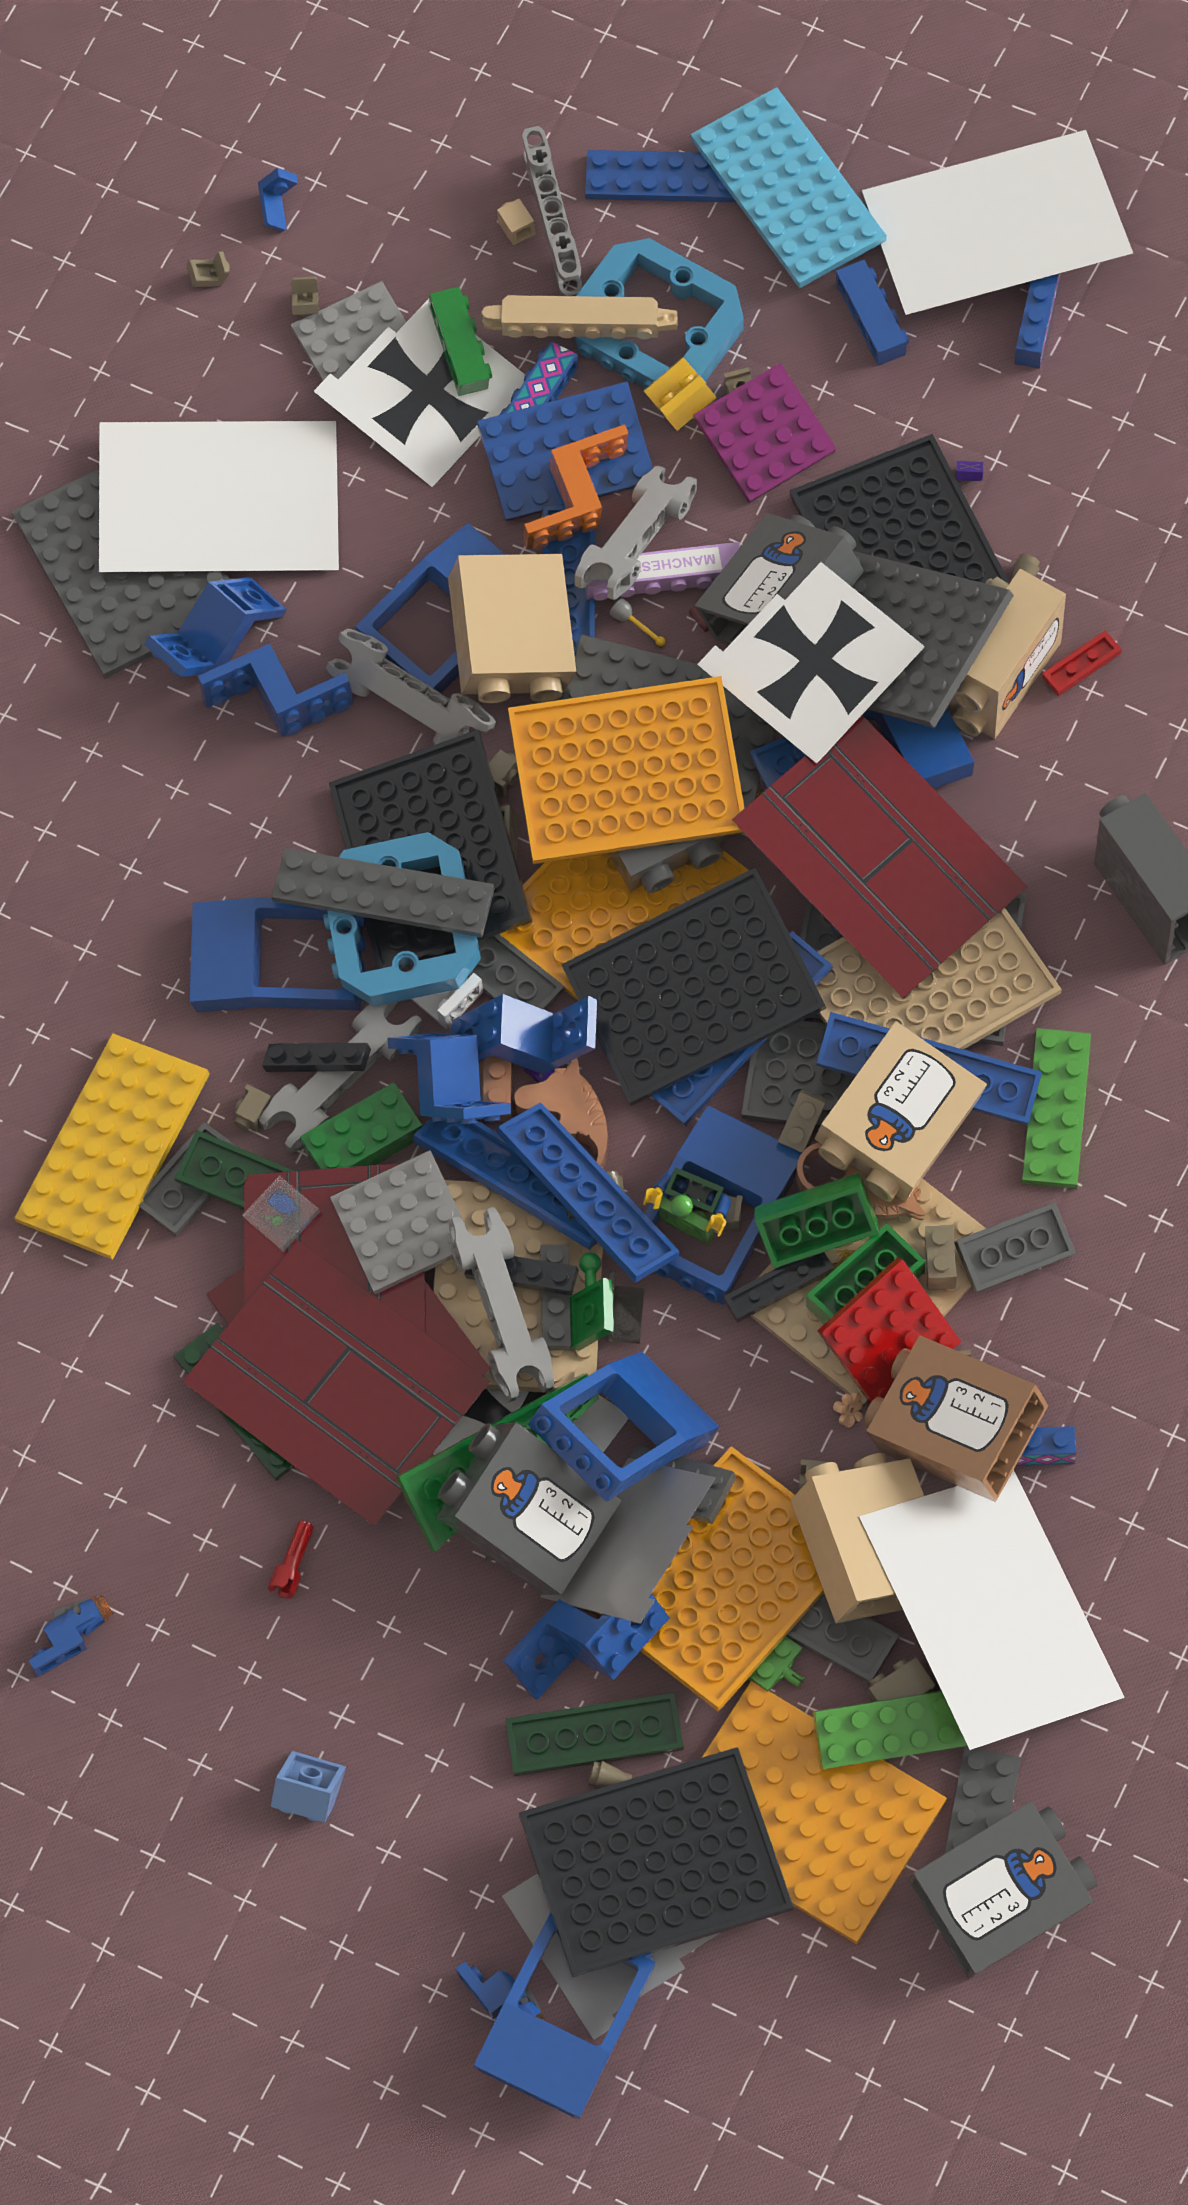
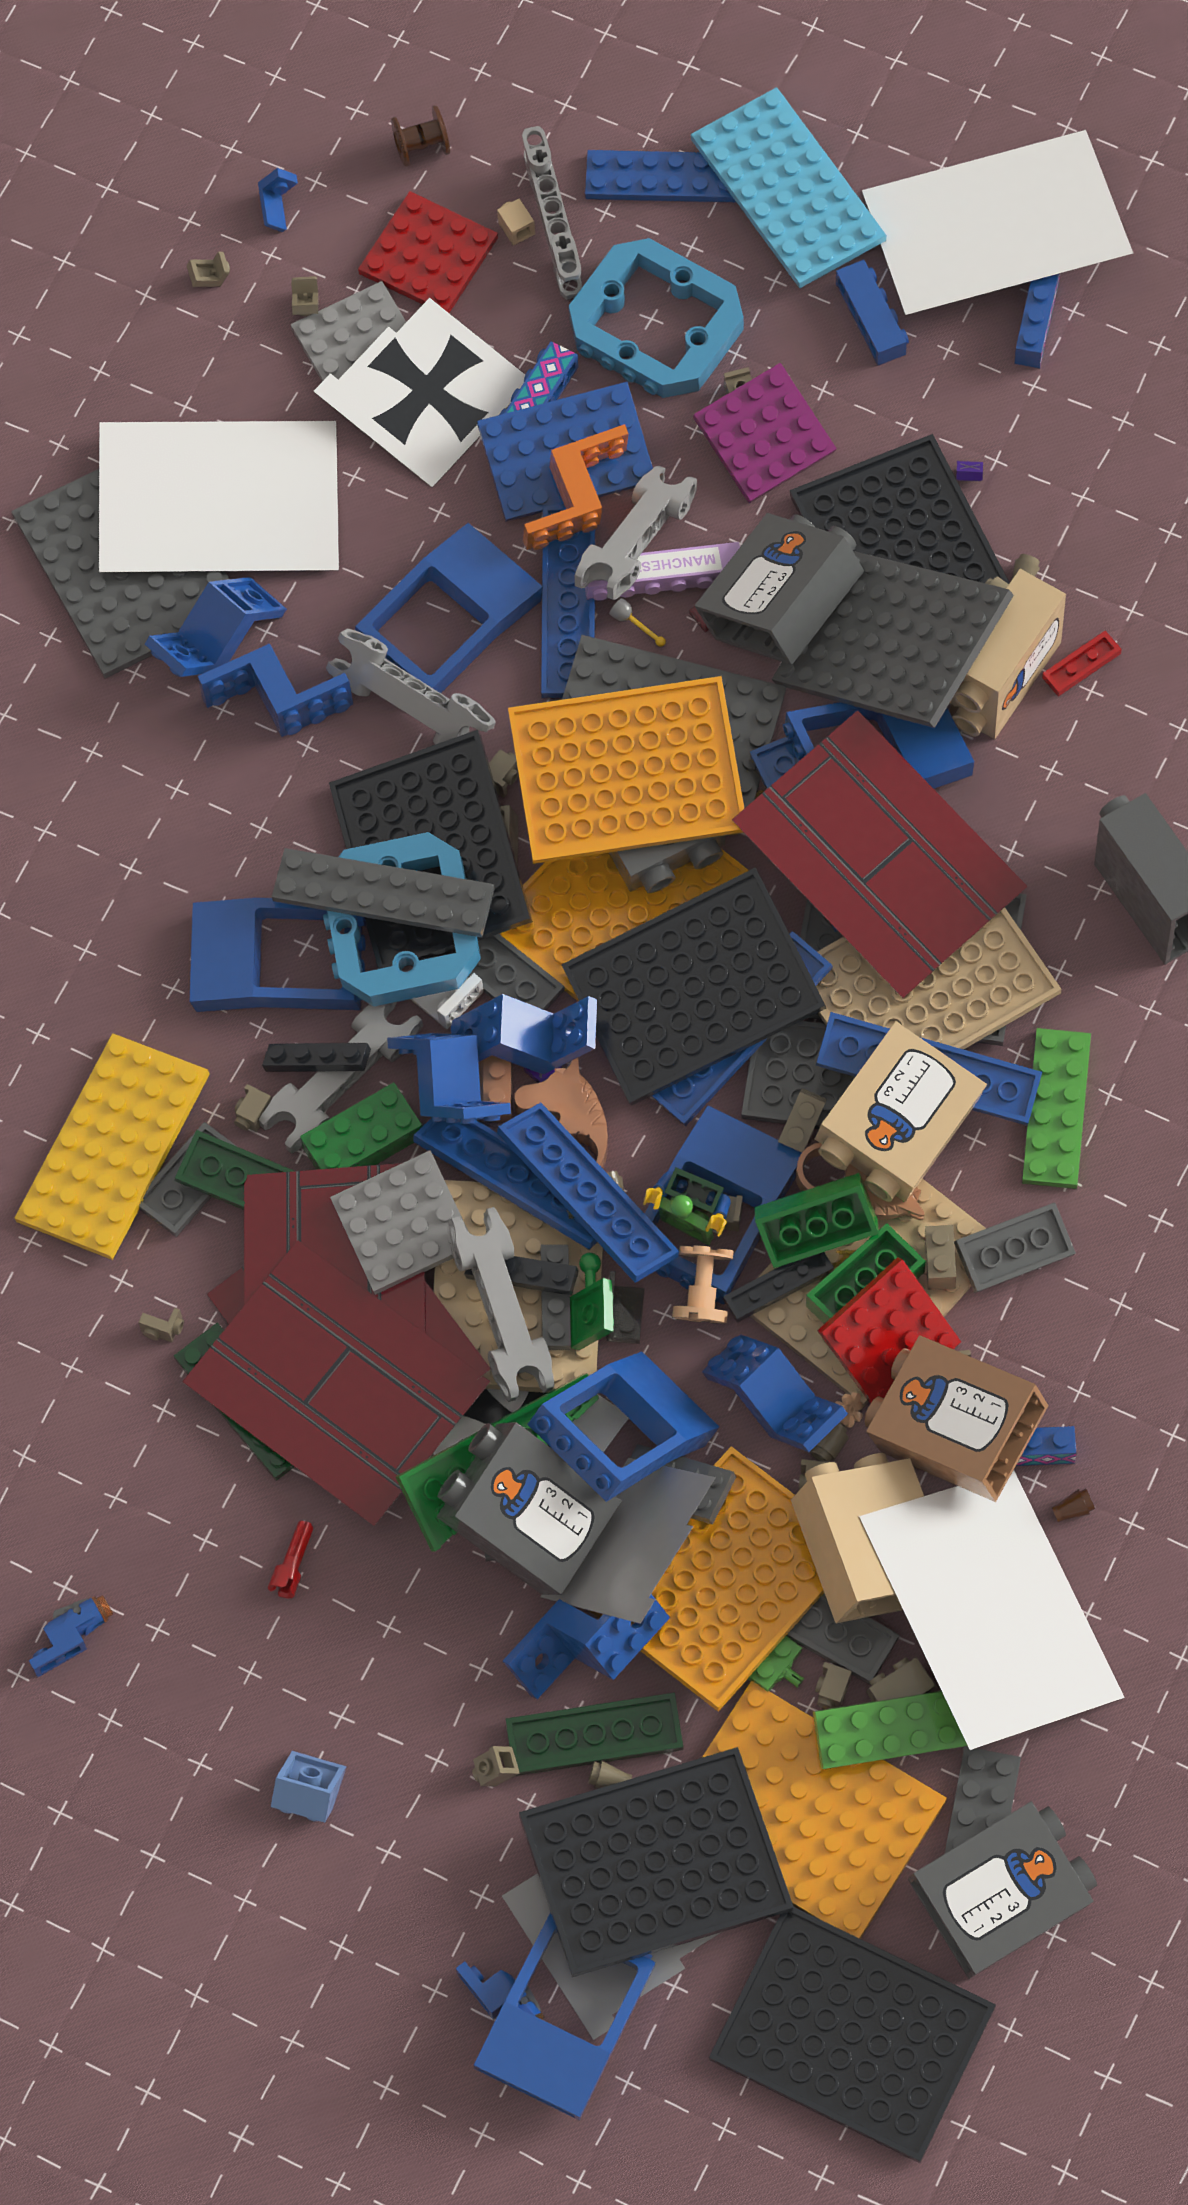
clear tile [242,1175,320,1252] -> none
green brick [428,287,492,396] -> none
tan brick [448,554,576,703] -> none
tan hinge [481,295,678,339] -> none
yellow bracket [643,357,717,431] -> none
white sticker [697,562,925,763] -> none
none -> dark tan bracket [138,1308,184,1342]
none -> red plate [358,191,498,313]
none -> reddish brown hose [391,105,450,166]
none -> dark tan brick [472,1746,520,1786]
none -> light nougat piece [672,1245,734,1324]
none -> blue bracket [702,1334,848,1452]
none -> black plate [709,1907,996,2163]
none -> dark tan brick [810,1423,849,1462]
none -> dark tan brick [815,1662,852,1709]
none -> reddish brown cone [1052,1489,1095,1522]

